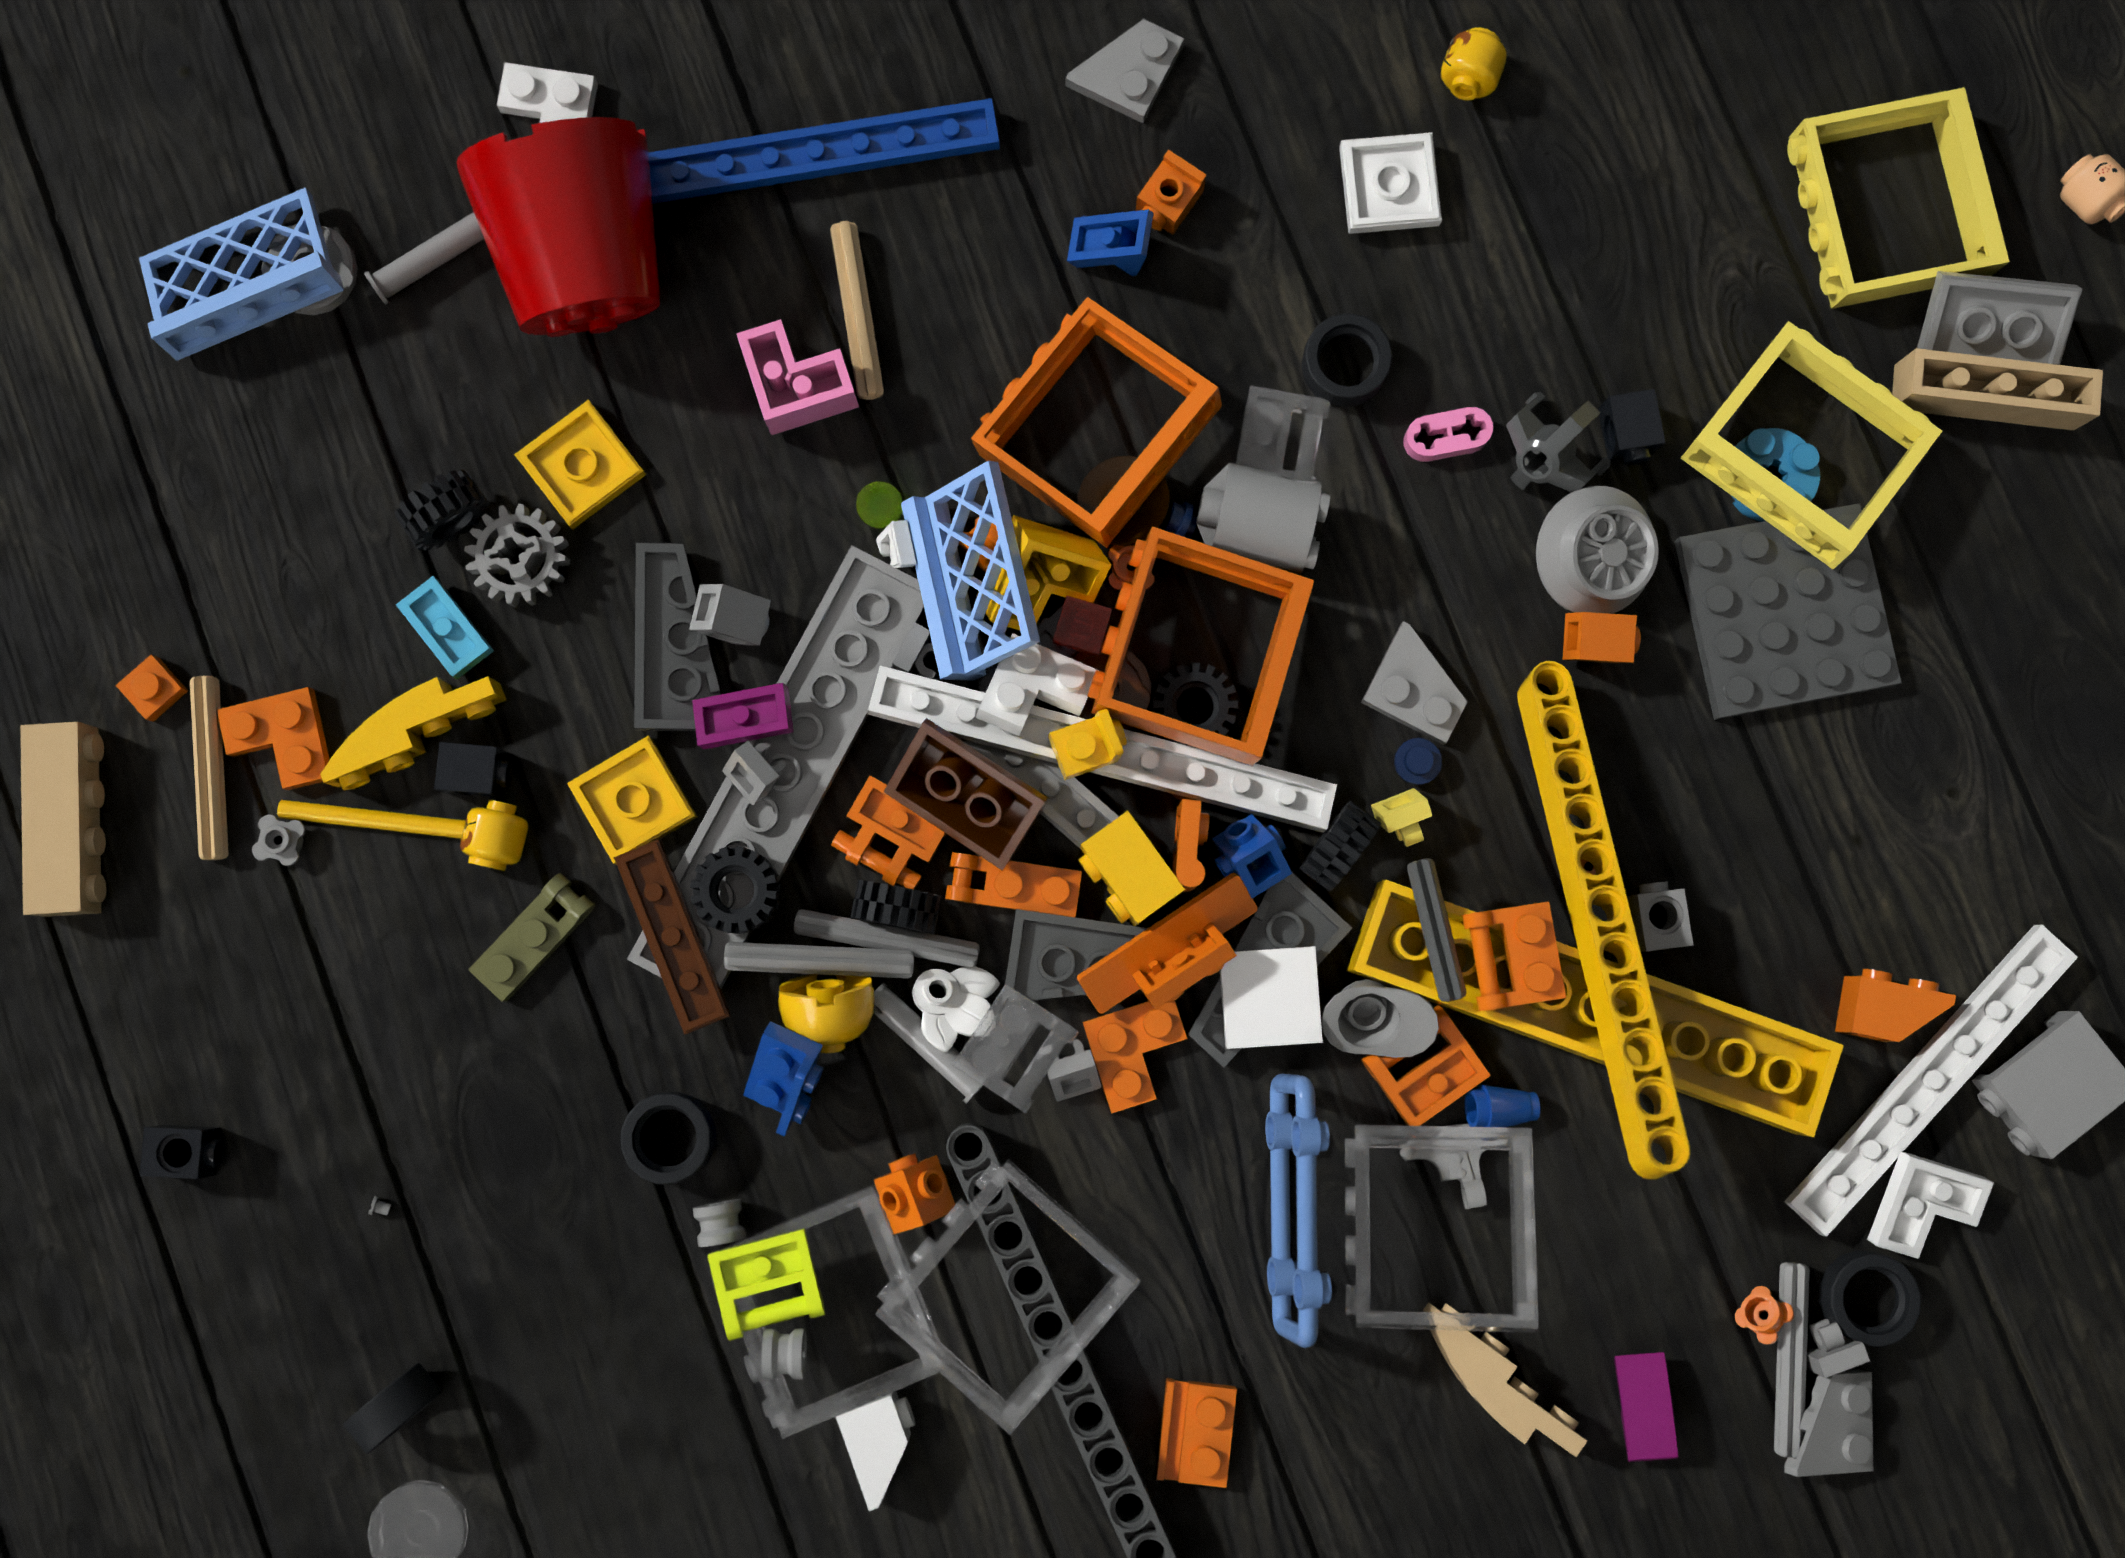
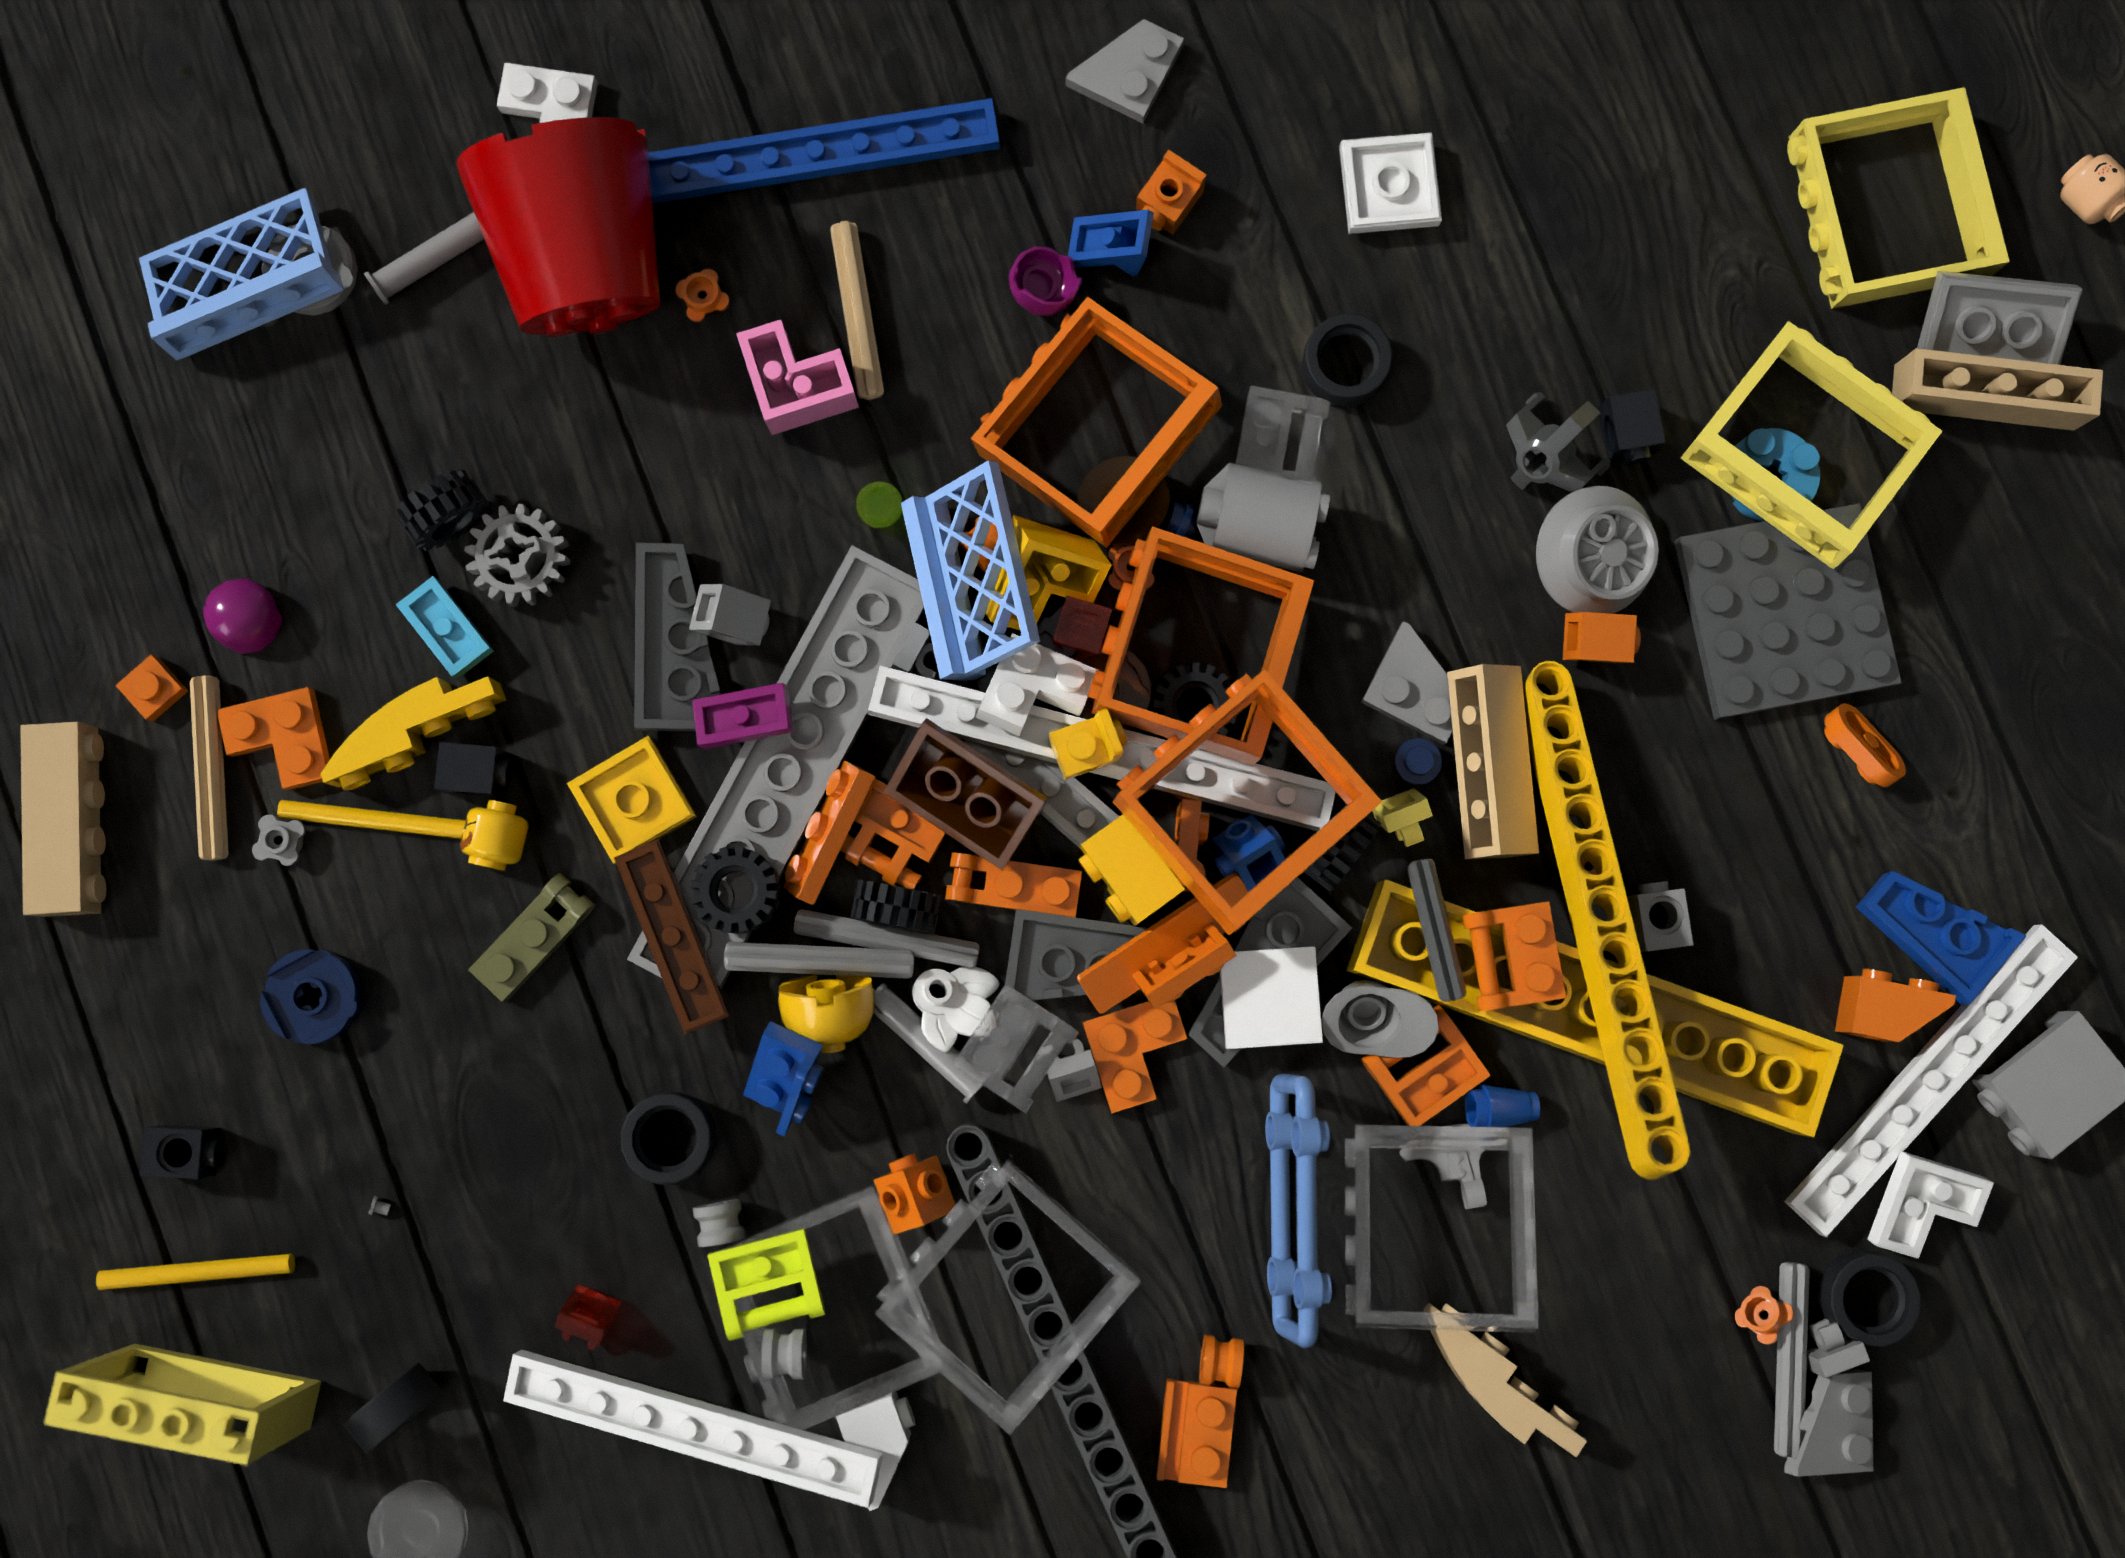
yellow tile [514,399,646,530] -> none
light grey tile [722,741,787,806] -> none
white tile [876,520,916,568] -> none
bright pink beam [1403,407,1493,462] -> none
yellow head [1441,27,1507,100] -> none
magenta slope [1614,1352,1678,1462] -> none
none -> light yellow window [44,1344,321,1465]
none -> yellow bar [96,1253,295,1290]
none -> magenta hair [203,578,282,654]
none -> dark blue plate [260,949,363,1044]
none -> white plate [503,1349,884,1508]
none -> clear red tile [555,1284,622,1351]
none -> orange plate [676,269,729,322]
none -> orange plate [783,760,875,905]
none -> magenta hair [1009,246,1082,316]
none -> orange window [1113,669,1382,935]
none -> orange wheel [1199,1334,1244,1388]
none -> tan brick [1447,664,1539,859]
none -> orange plate [1824,703,1906,787]
none -> blue wing [1856,871,2026,1005]

